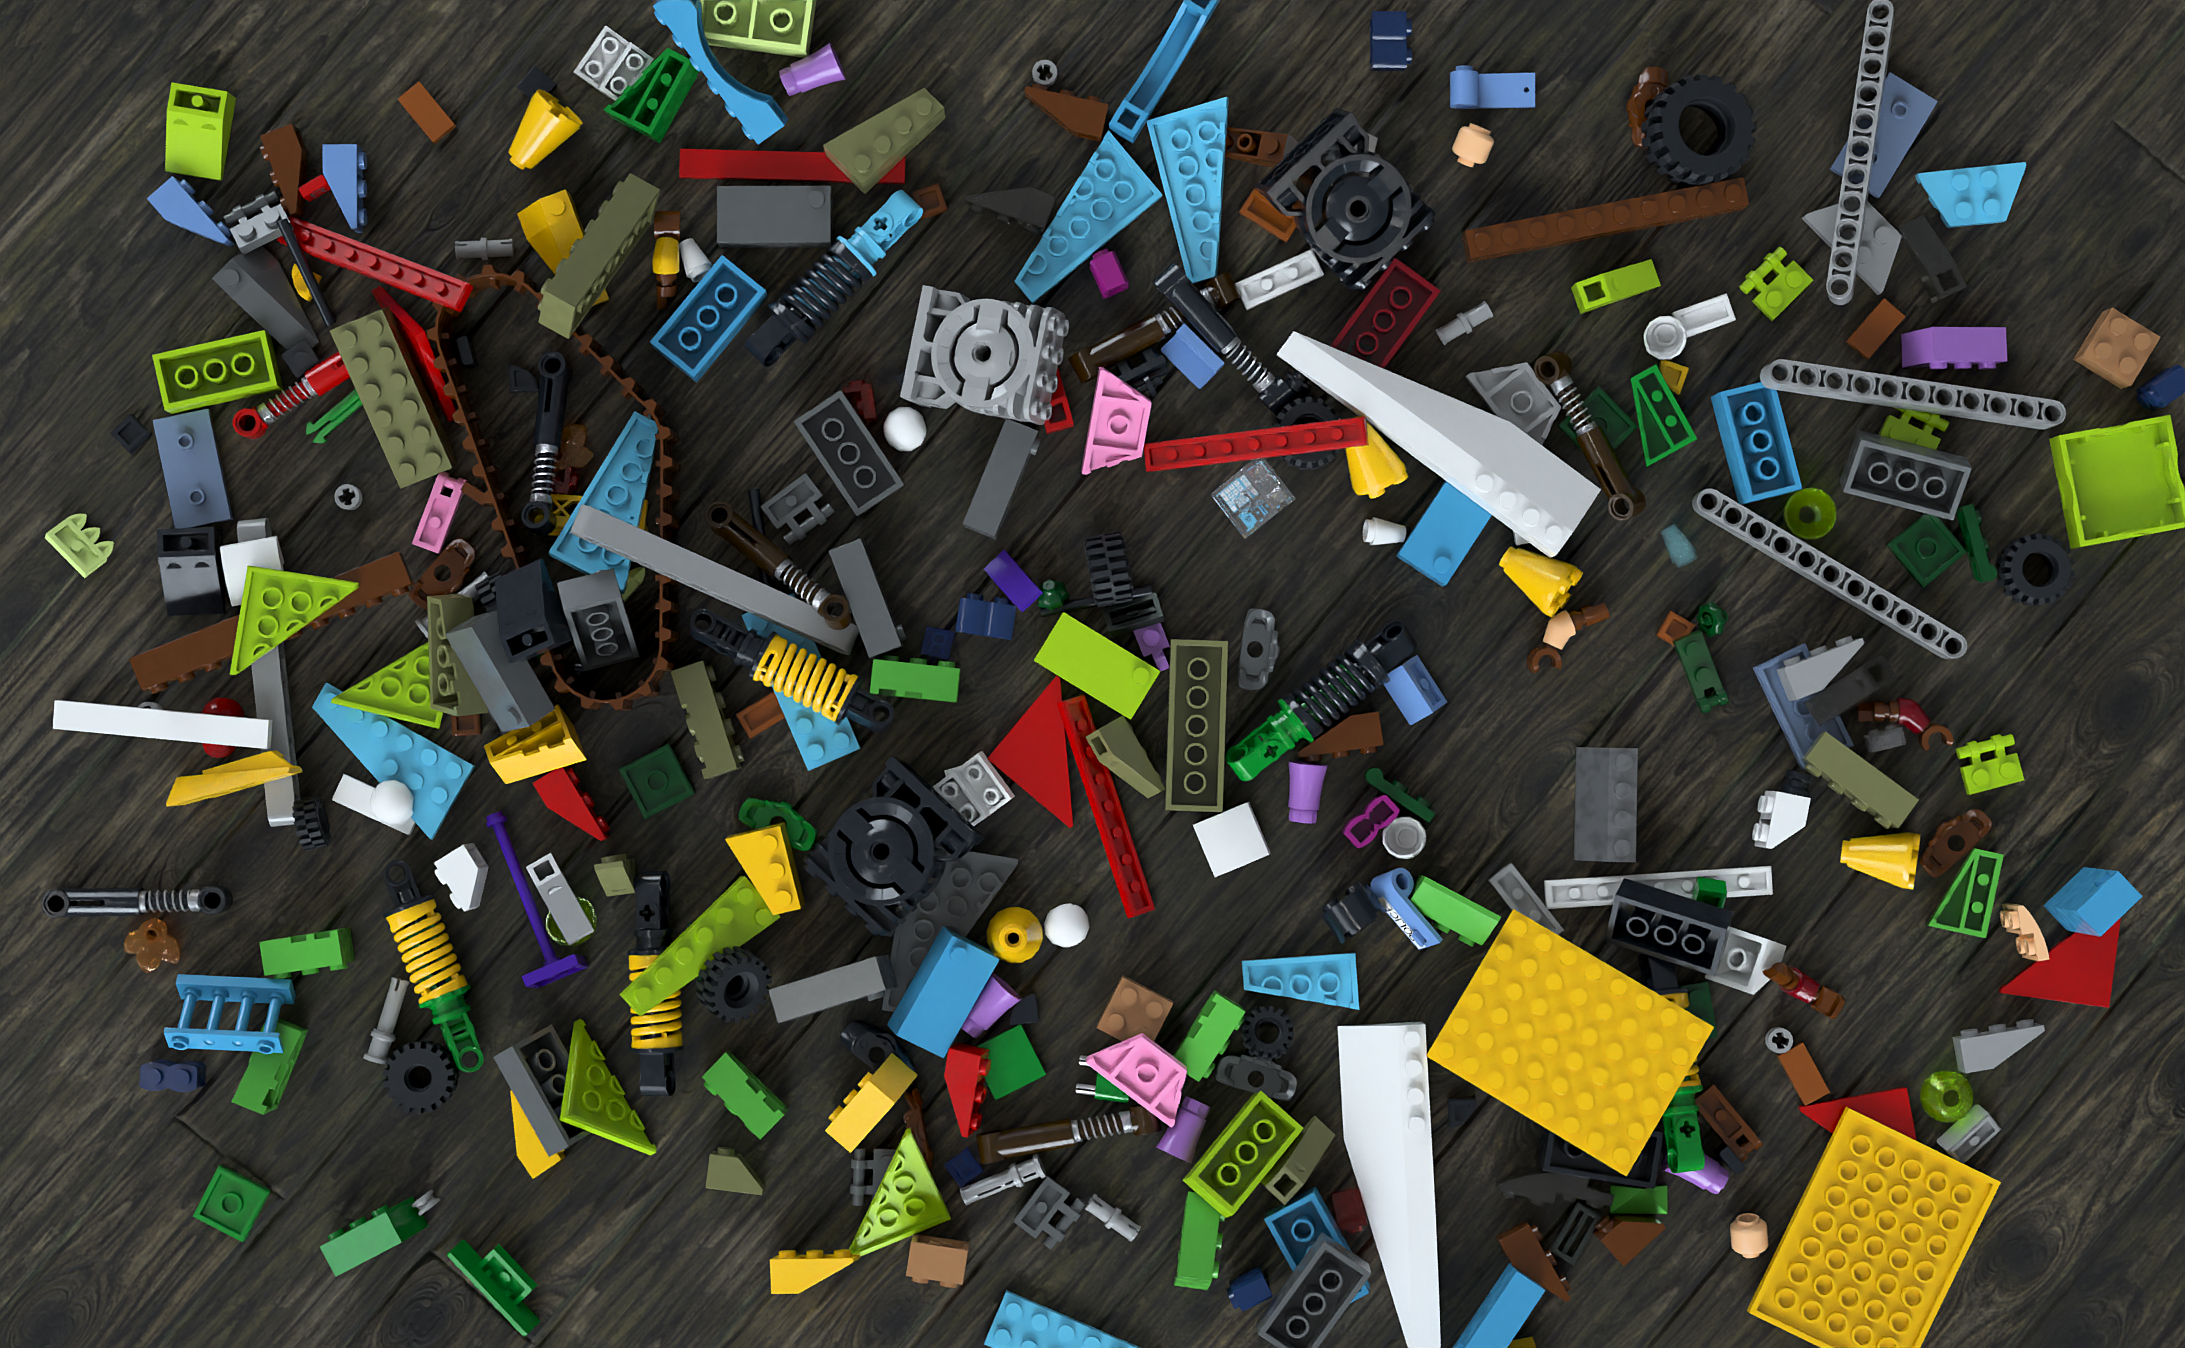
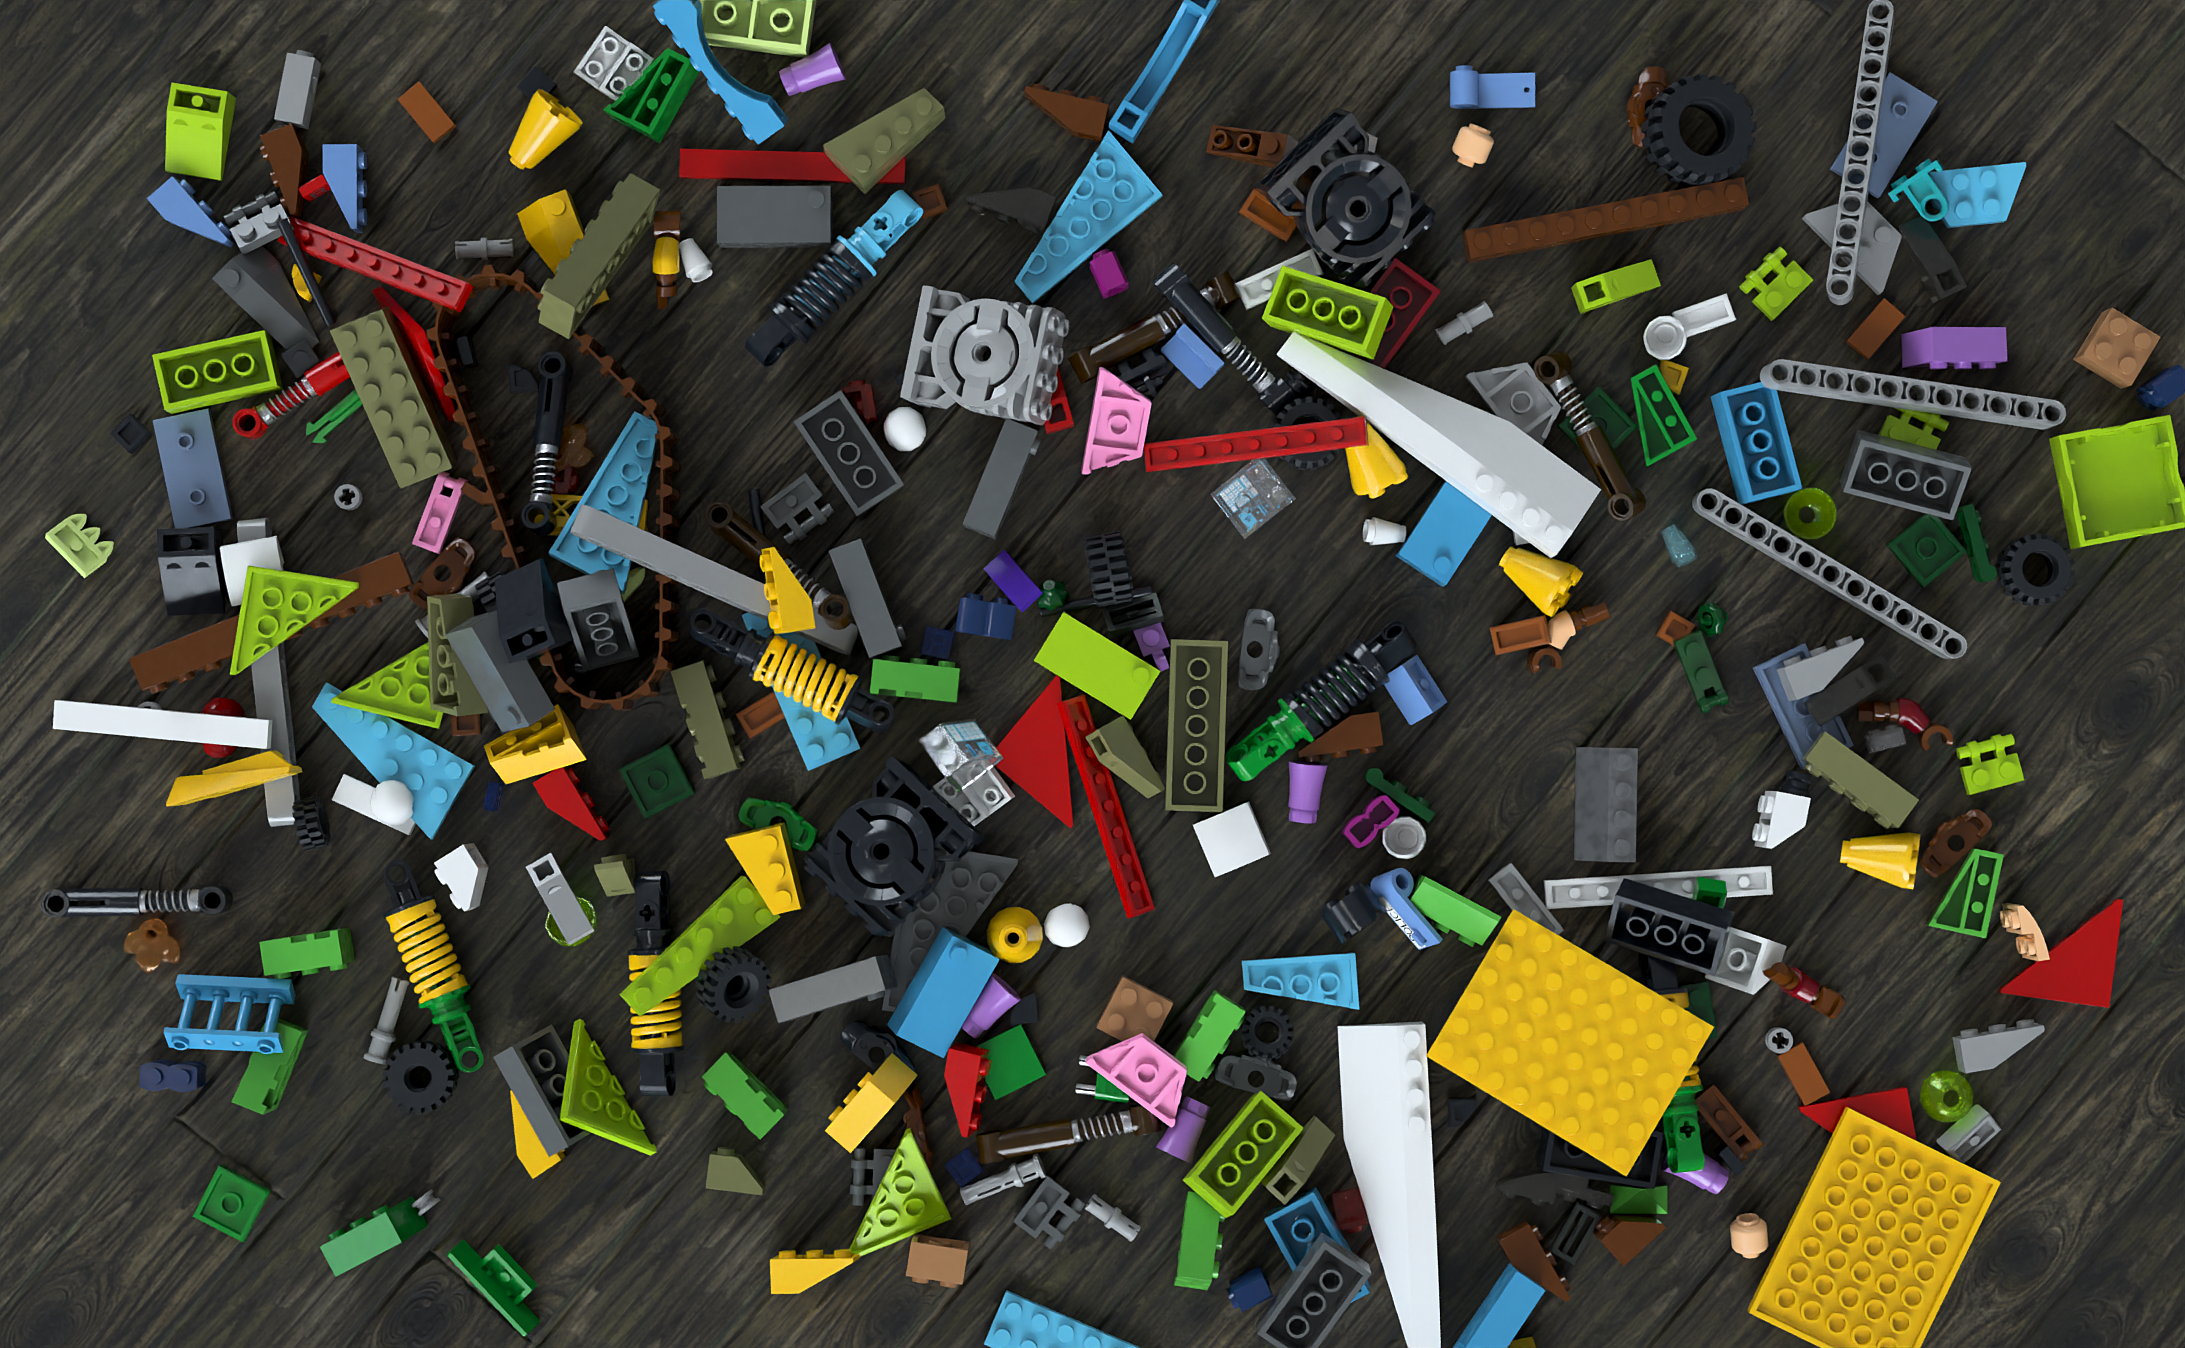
dark purple tile [486,811,590,989] -> none
dark azure brick [650,255,768,383] -> none
light grey bush [1032,60,1057,87] -> none
medium azure wing [1146,97,1229,284] -> none
dark blue brick [1370,11,1412,71] -> none
dark azure brick [2043,867,2143,937] -> none
none -> light grey brick [274,50,321,129]
none -> clear blue tile [483,781,504,811]
none -> yellow slope [760,547,816,634]
none -> clear slope [919,719,1004,793]
none -> lime brick [1262,265,1394,360]
none -> dark orange tile [1490,615,1552,655]
none -> teal pin [1888,159,1949,221]

